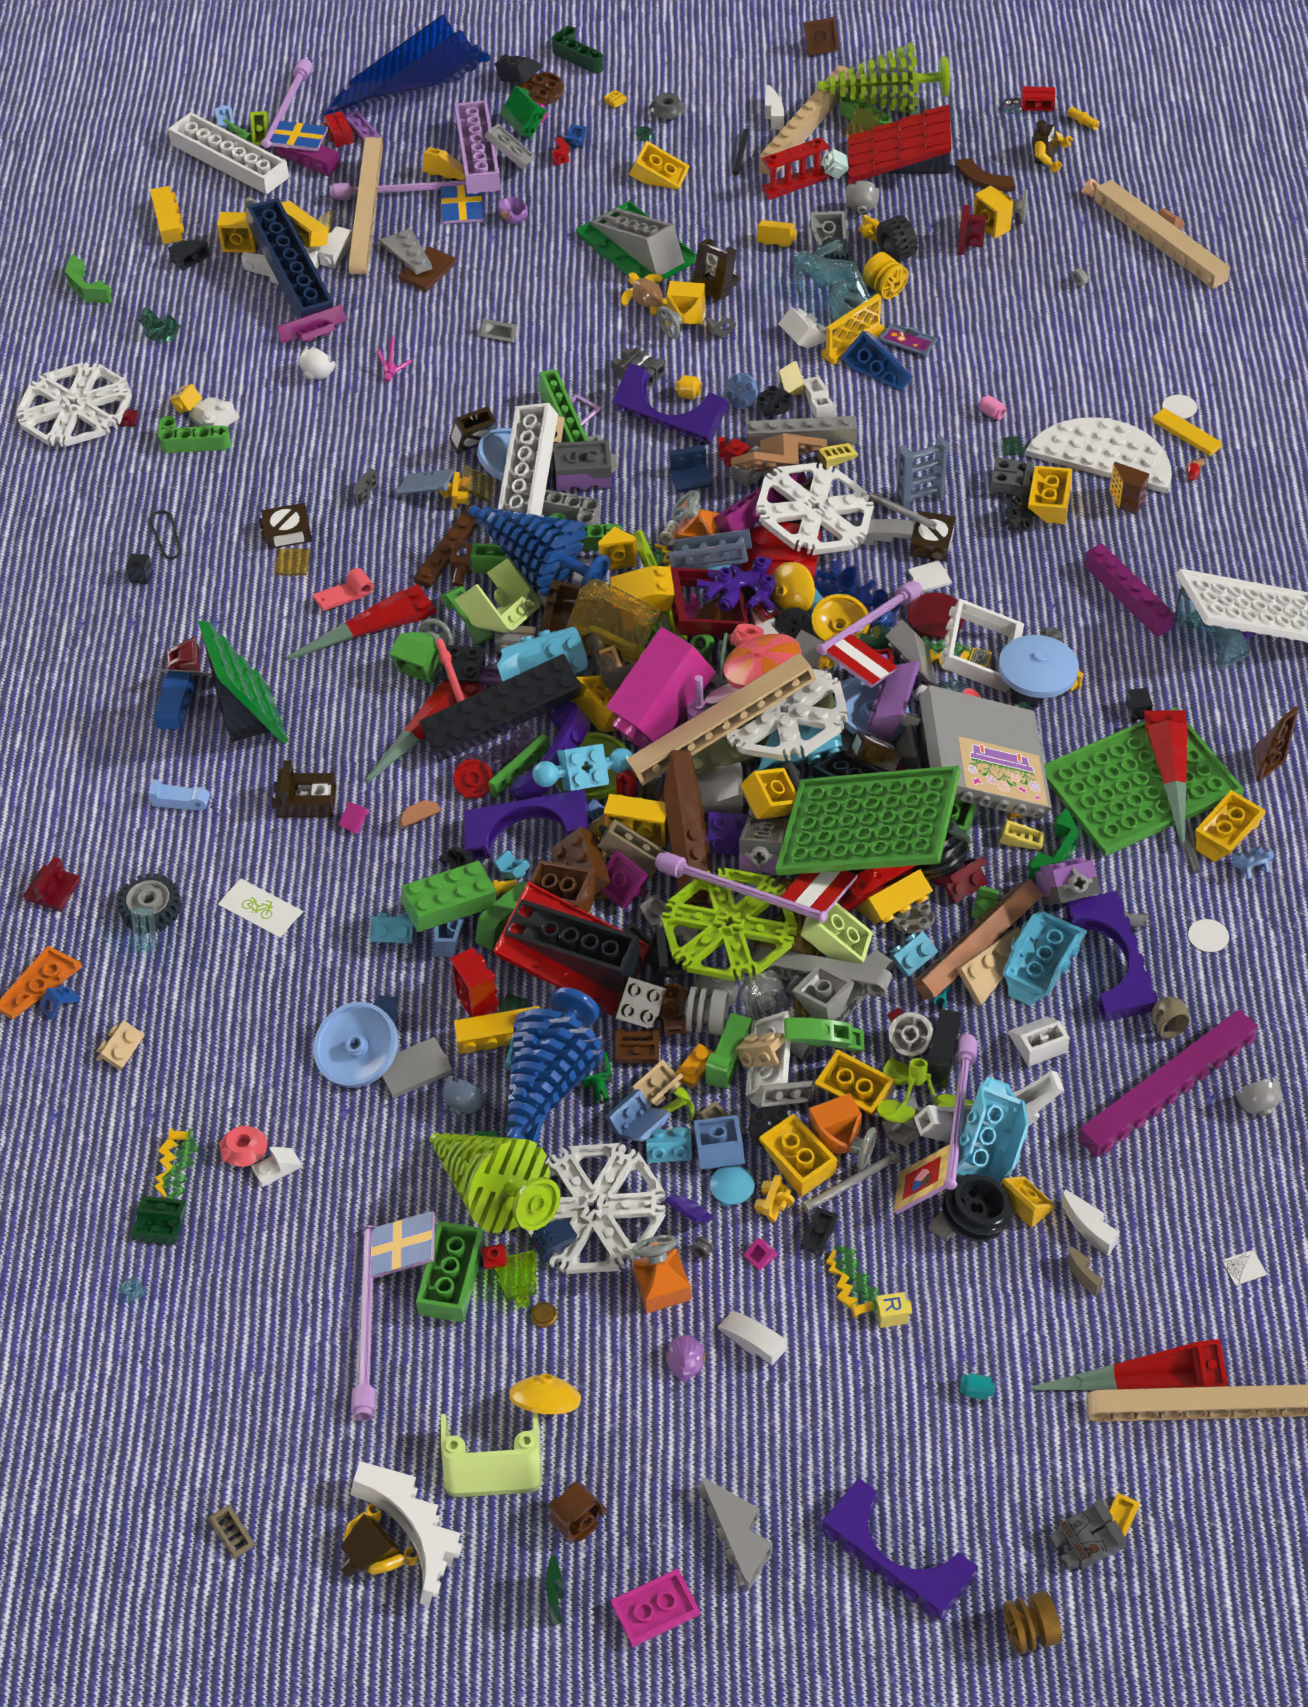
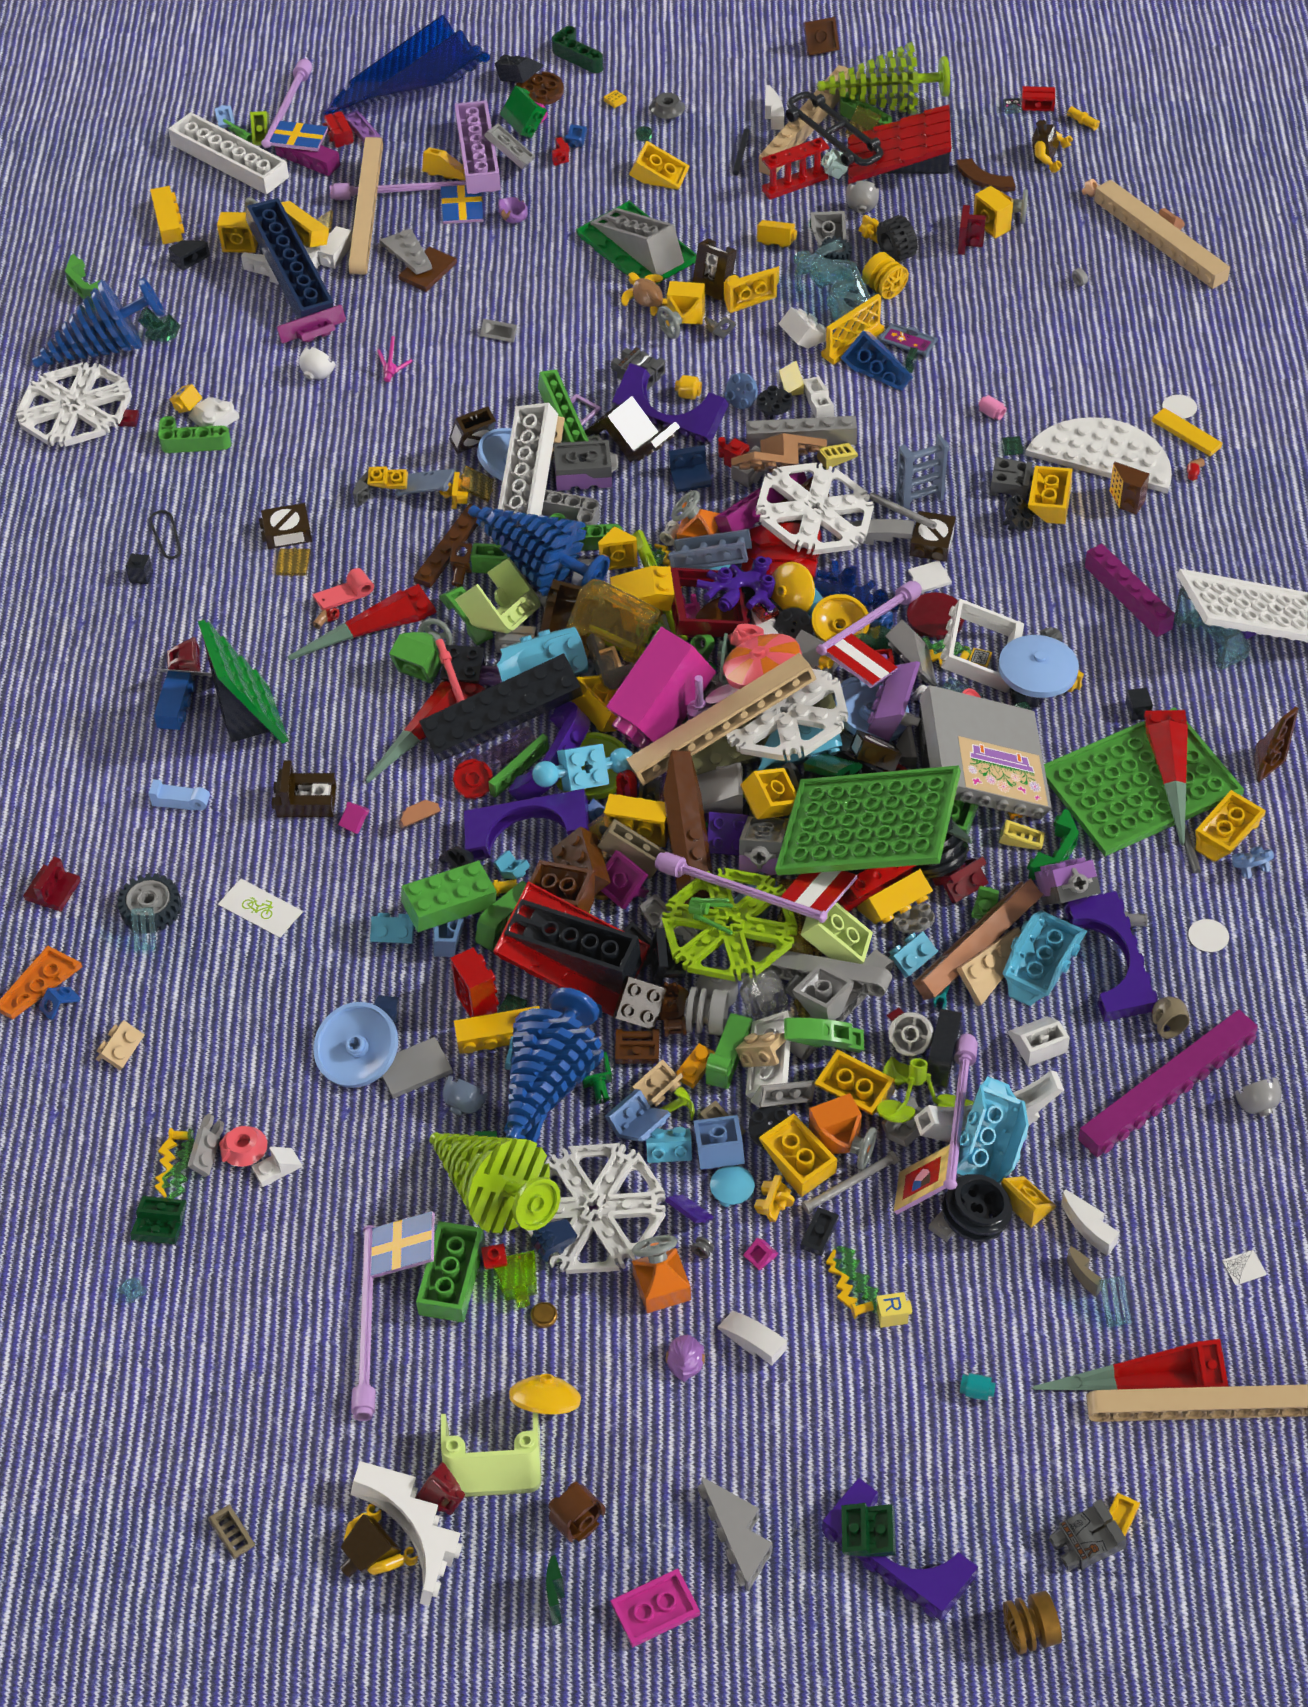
none -> blue plant [32,277,165,368]
none -> light grey hinge [188,1113,225,1177]
none -> arm [312,608,340,629]
none -> yellow slope [367,466,408,489]
none -> dark red piece [415,1462,465,1515]
none -> bracket [584,397,680,462]
none -> bright green plant [688,897,733,935]
none -> yellow slope [724,266,779,313]
none -> black bar [785,91,883,167]
none -> dark green slope [803,754,862,777]
none -> dark green slope [841,1503,896,1556]
none -> clear green tile [906,347,918,373]
none -> clear light blue tile [1099,1276,1131,1327]

